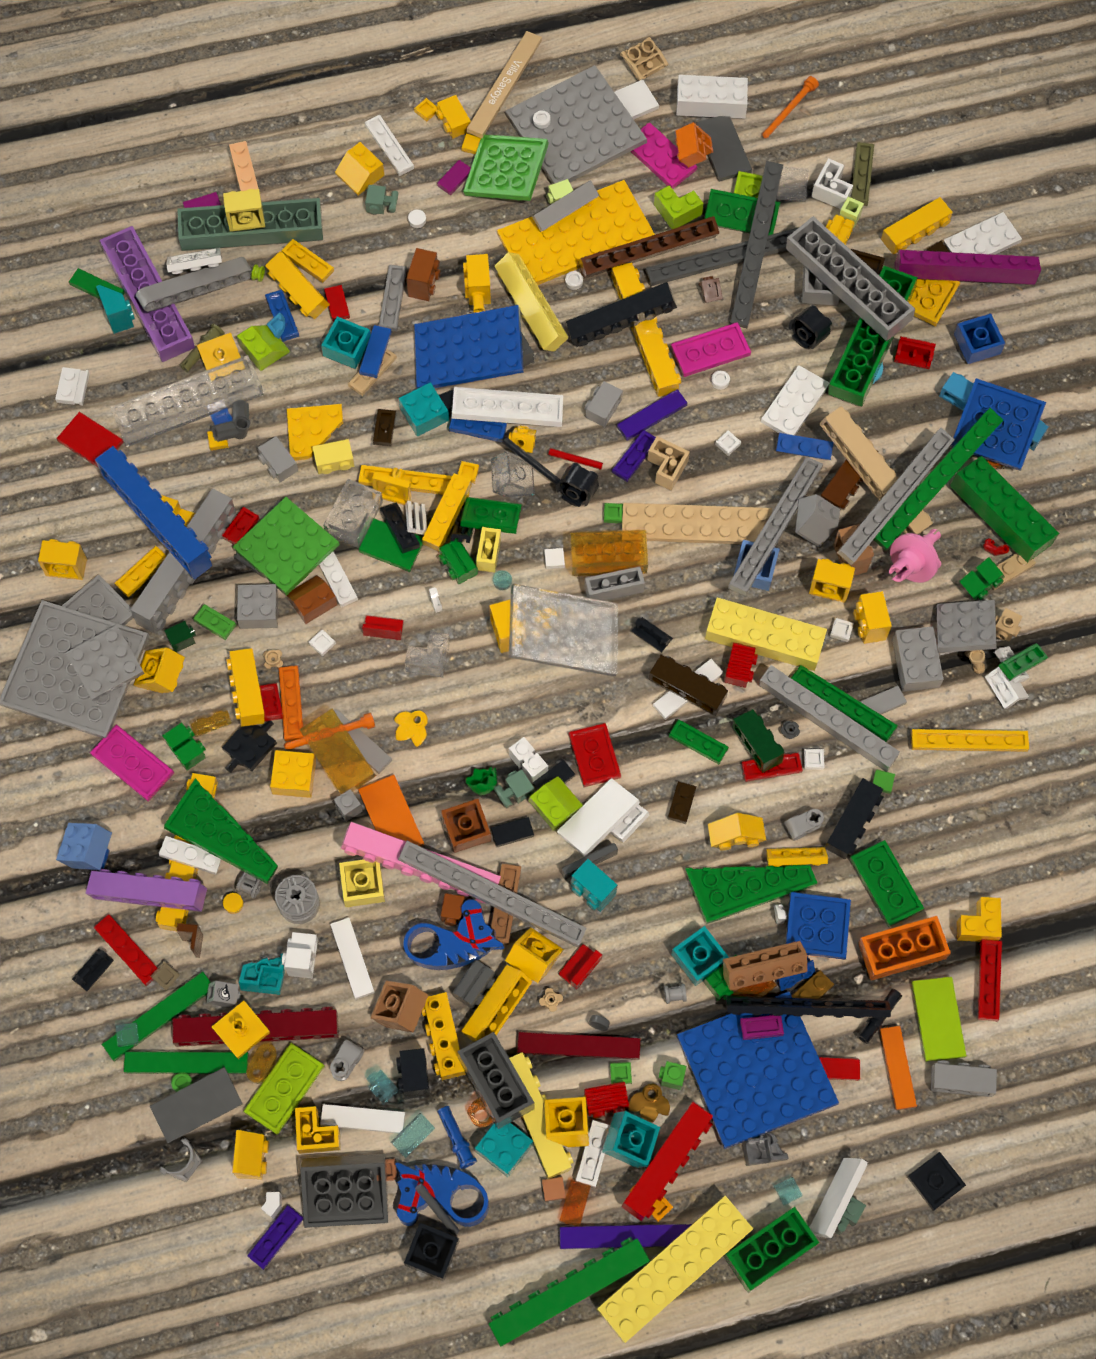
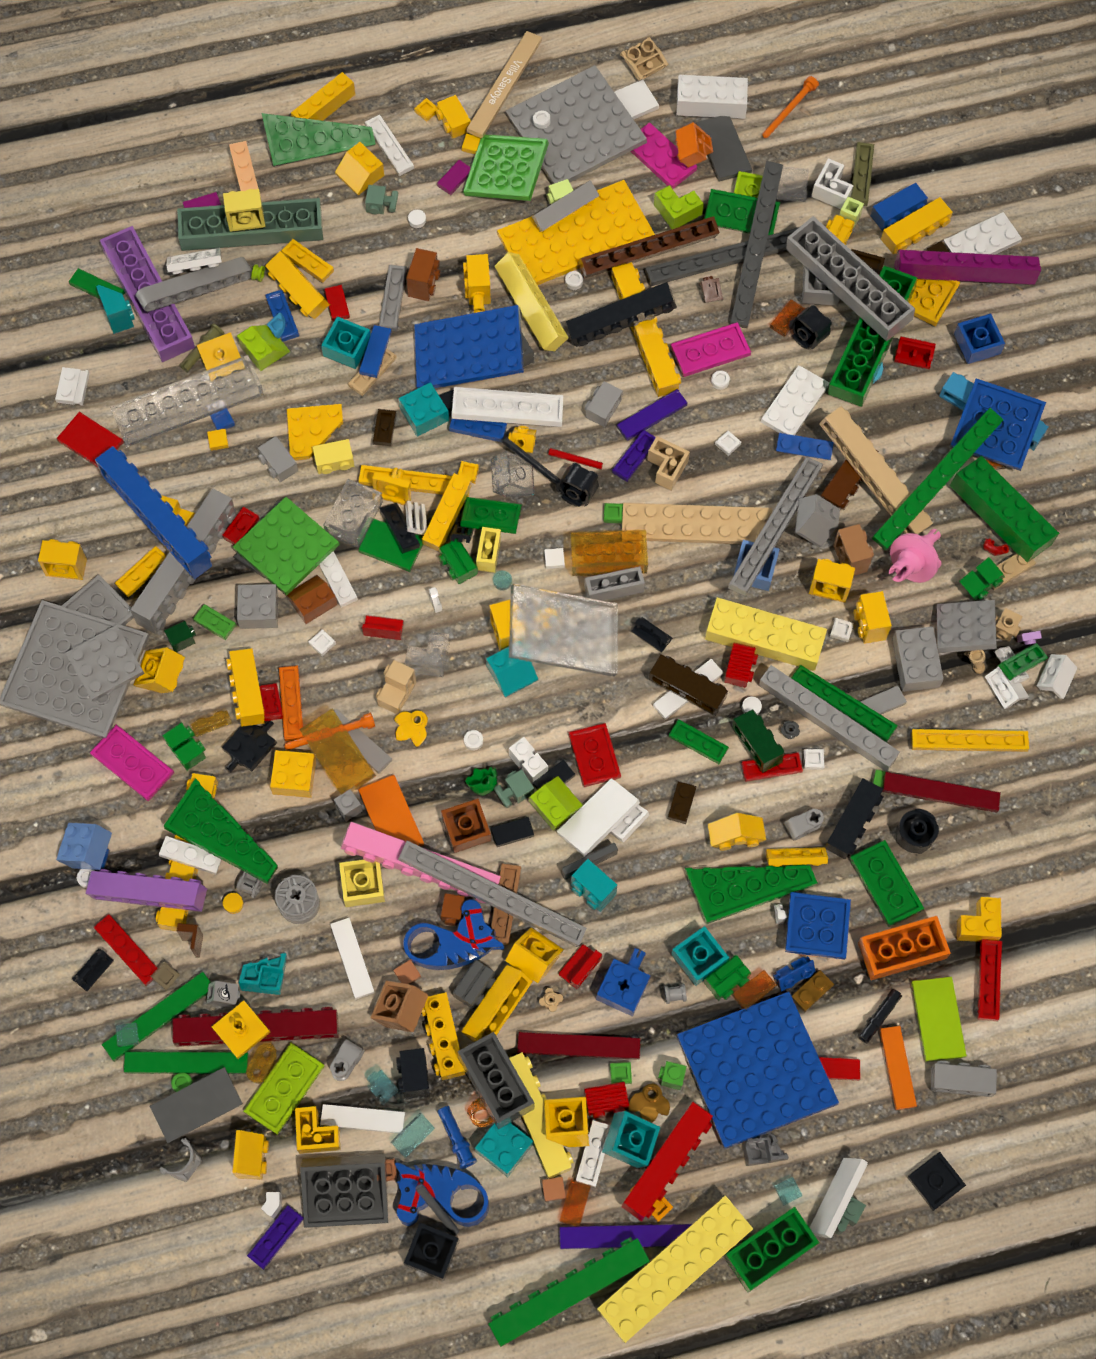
dark grey piece [212,400,250,442] -> none
tan plate [263,650,283,669] -> none
white brick [282,932,318,979] -> none
dark grey tile [589,1015,610,1031] -> none
medium nougat brick [723,941,807,990] -> none
black plate [726,996,891,1019] -> none
magenta tile [740,1015,784,1040] -> none
light grey plate [837,428,955,565] -> none
none -> white tile [77,869,95,888]
none -> green wing [261,113,376,166]
none -> yellow brick [291,72,355,121]
none -> tan brick [376,660,416,715]
none -> nougat tile [393,959,421,984]
none -> white tile [464,730,483,751]
none -> teal slope [486,641,538,698]
none -> blue brick [596,948,651,1017]
none -> white tile [742,696,762,715]
none -> clear orange plate [770,299,806,337]
none -> blue brick [870,183,928,231]
none -> dark red tile [882,772,1001,813]
none -> black brick [896,809,939,854]
none -> lavender plate [1017,631,1042,645]
none -> white panel [1037,654,1077,699]

